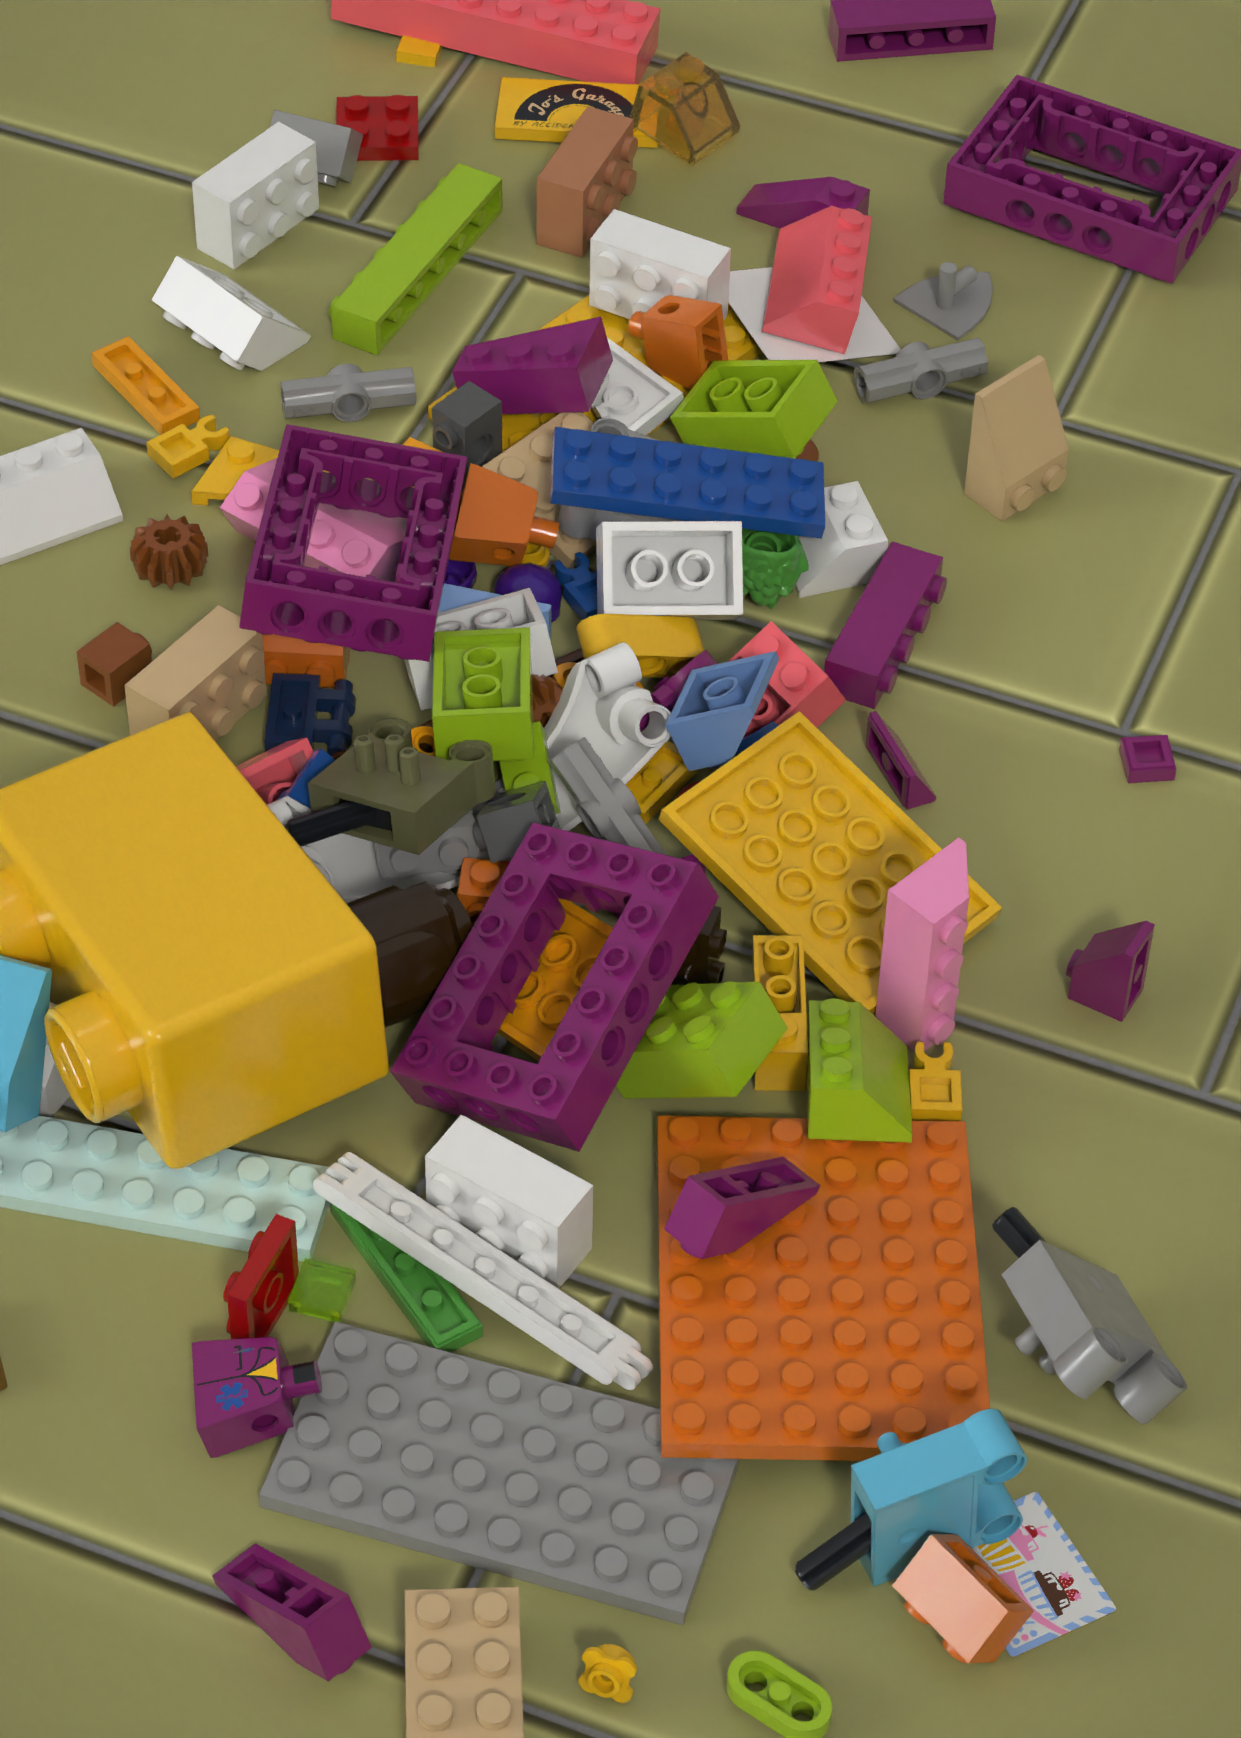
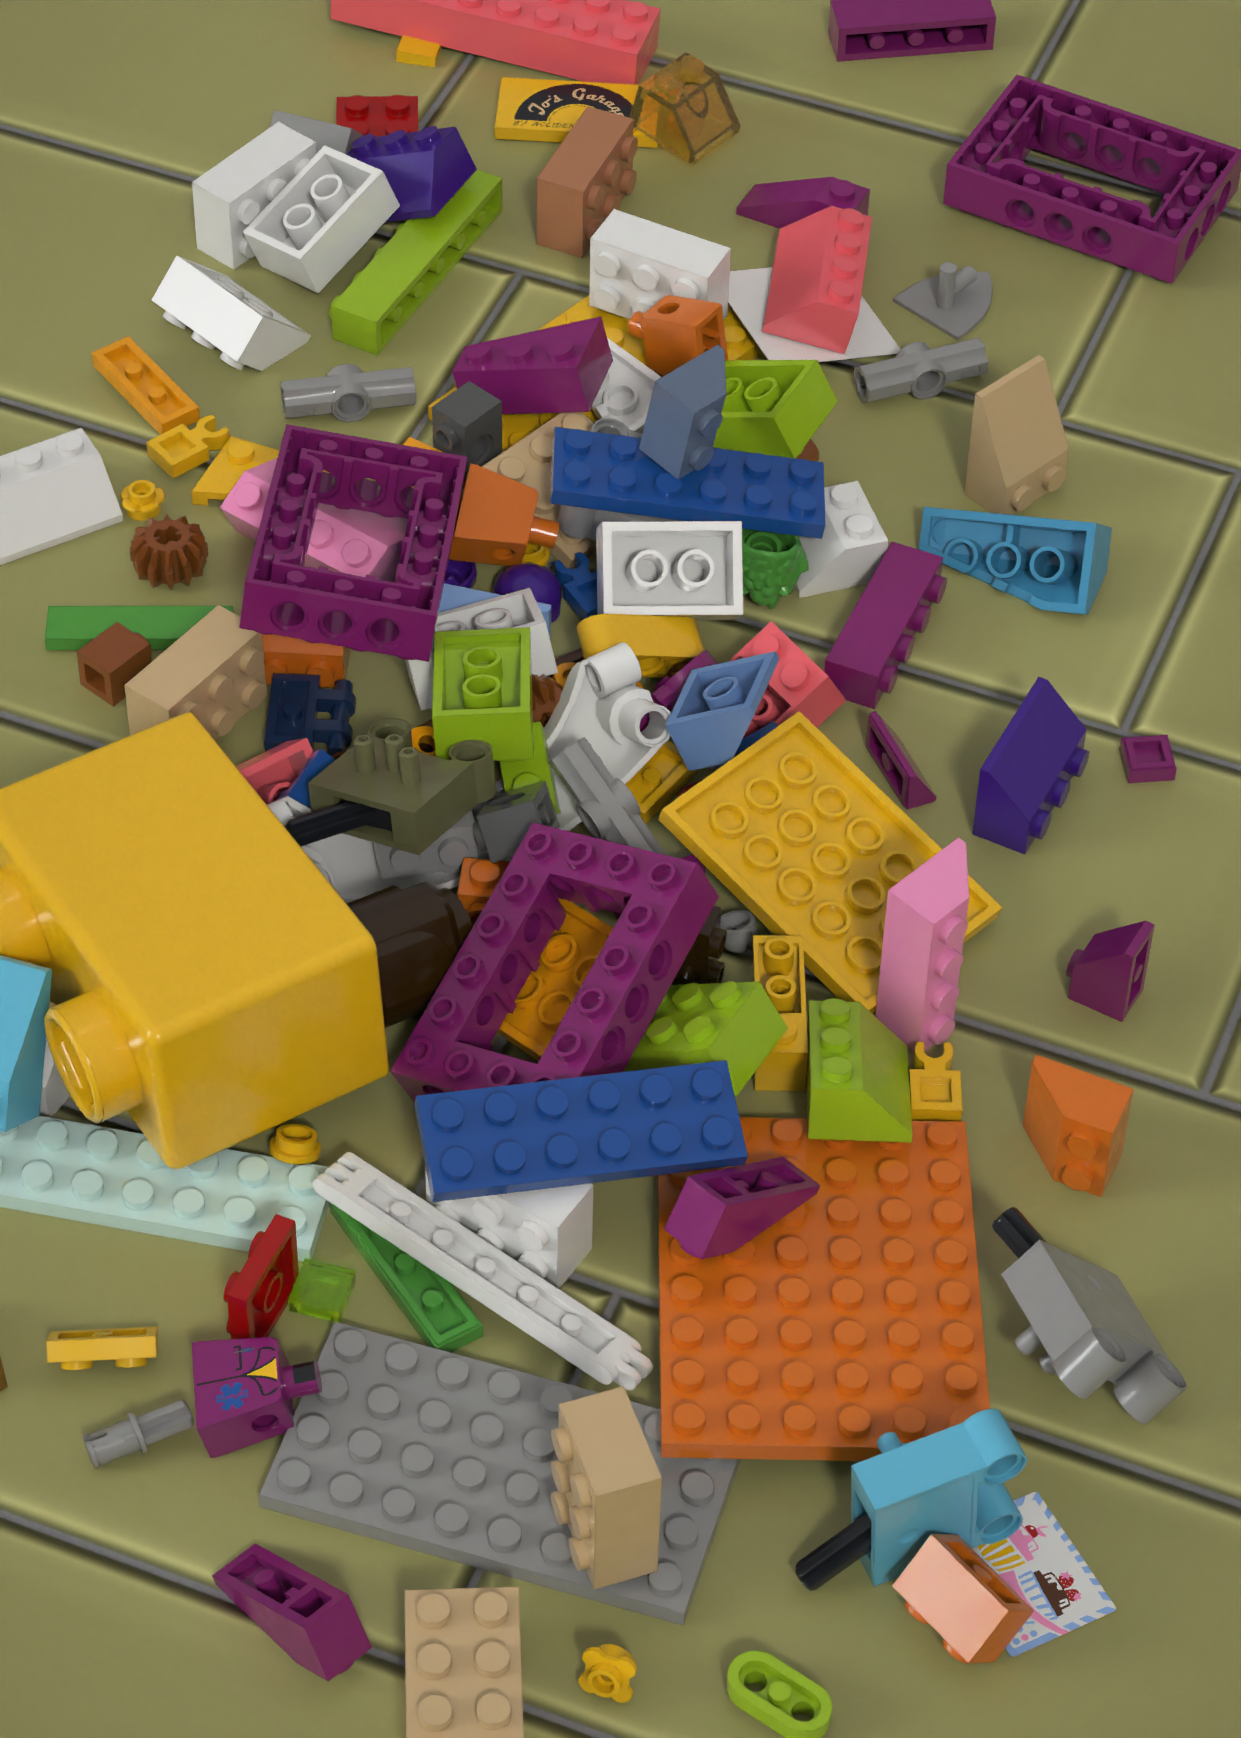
none -> bright green tile [45,606,234,650]
none -> yellow plate [46,1326,159,1370]
none -> light grey axle [82,1400,194,1469]
none -> yellow plate [120,480,165,521]
none -> white brick [242,145,400,293]
none -> yellow plate [269,1124,321,1165]
none -> dark purple slope [347,126,477,222]
none -> blue plate [414,1060,748,1202]
none -> tan brick [551,1386,662,1590]
none -> sand blue slope [639,345,726,480]
none -> light grey hinge [720,910,758,953]
none -> dark azure wedge [918,507,1112,615]
none -> dark purple slope [972,677,1089,855]
none -> orange slope [1023,1054,1134,1197]

